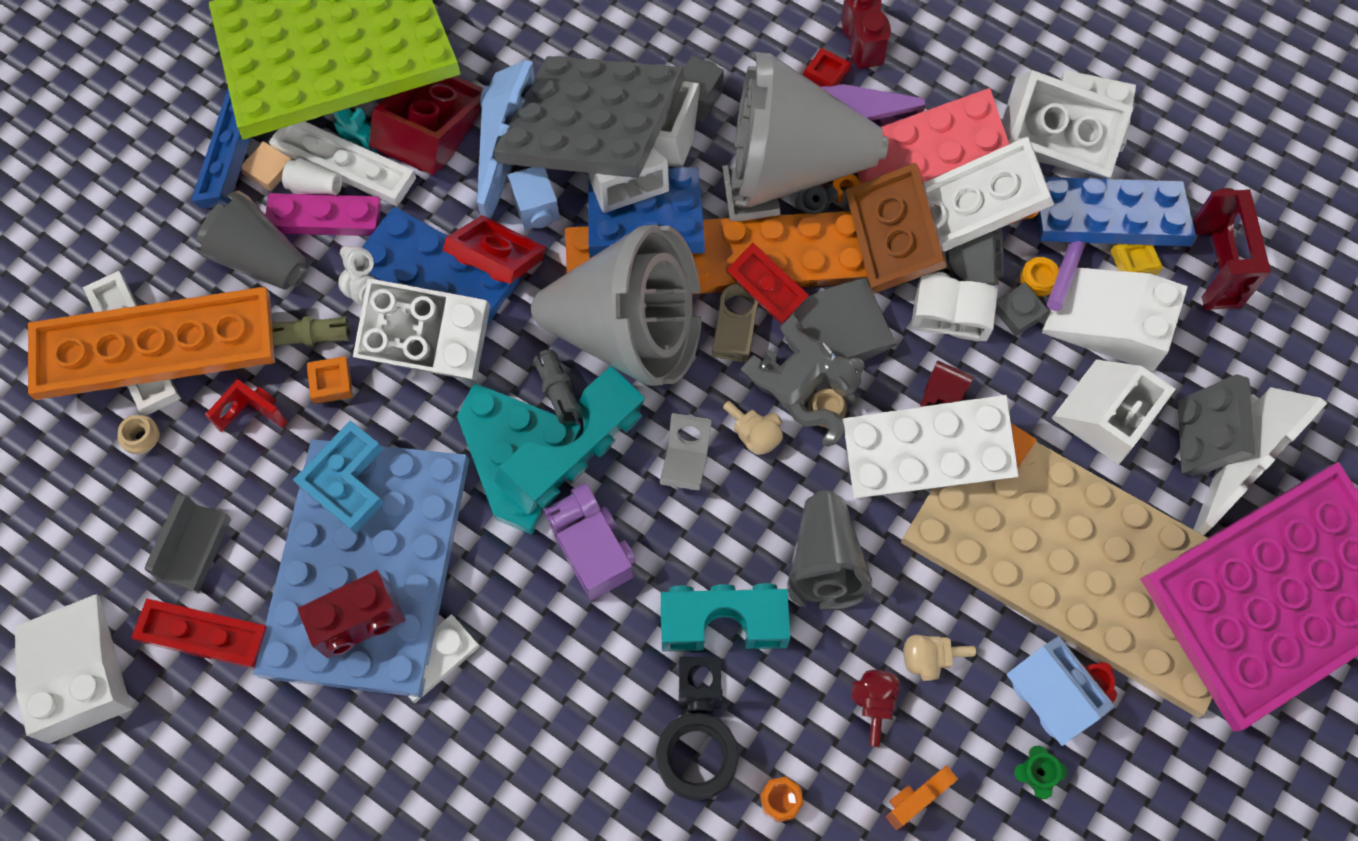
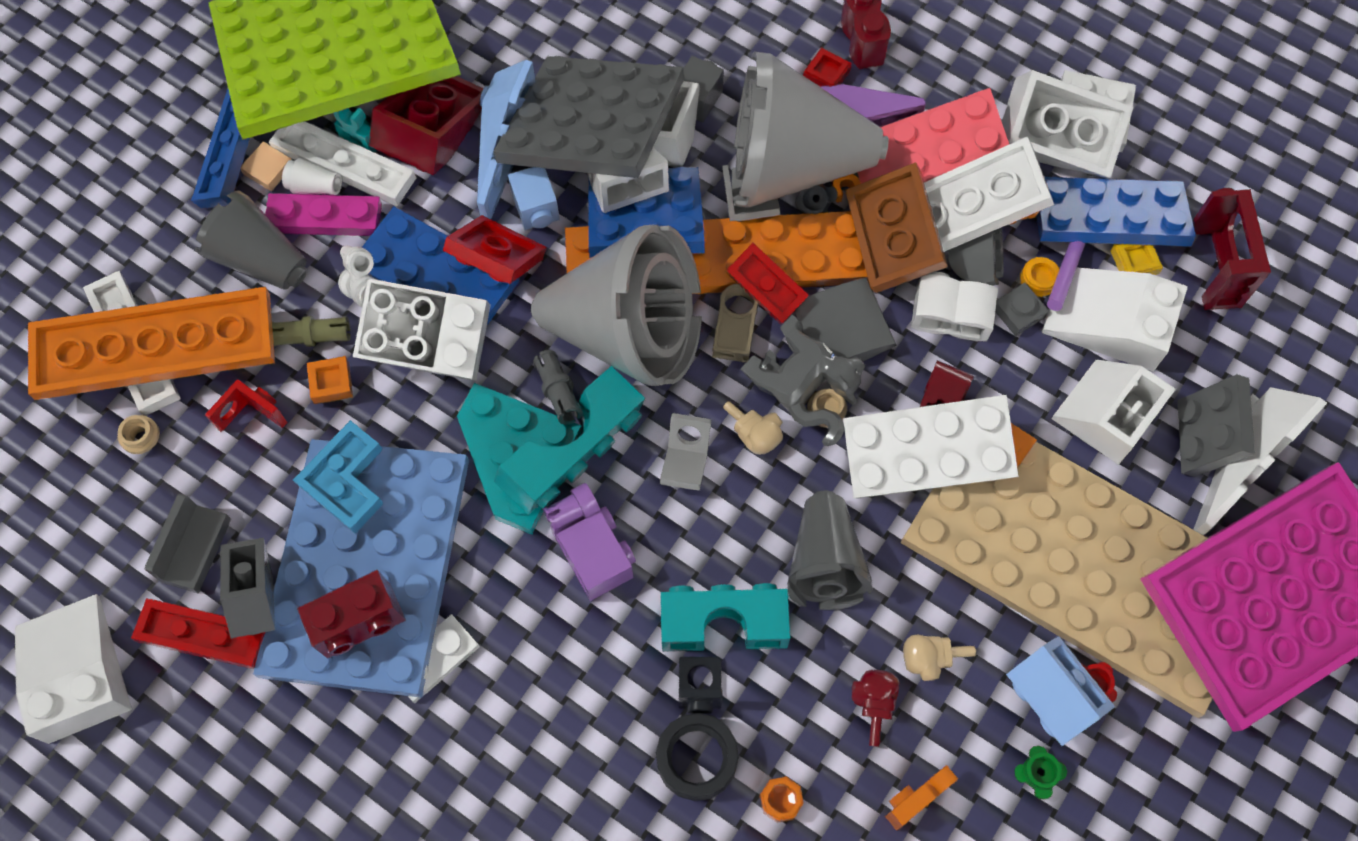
none -> dark grey brick [220,538,275,638]

